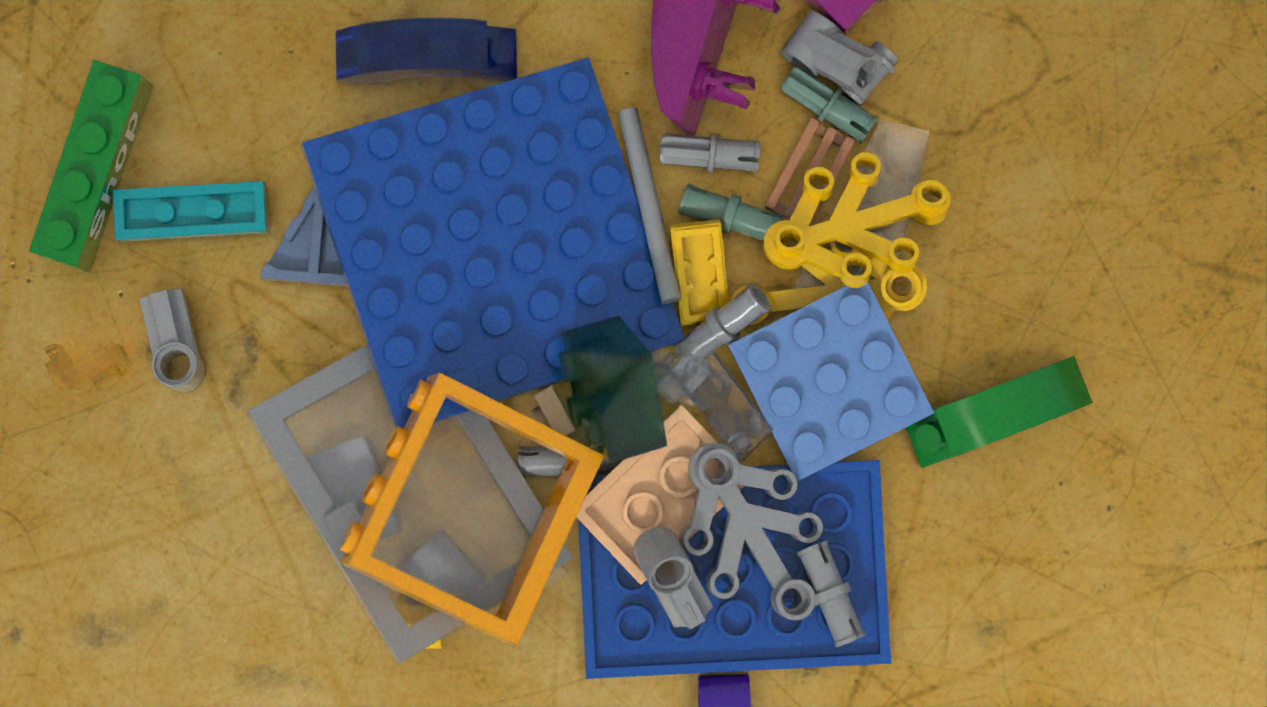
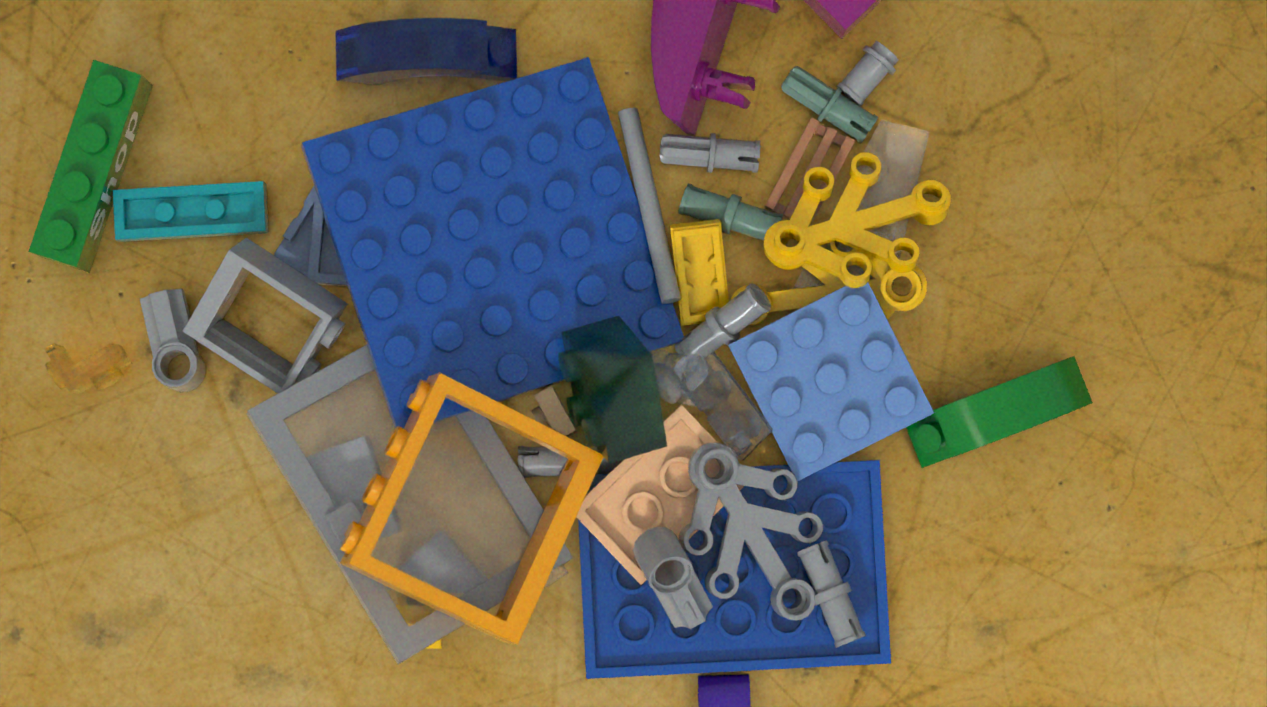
light grey piece [780,10,883,95] -> none
none -> light grey window [183,238,348,393]

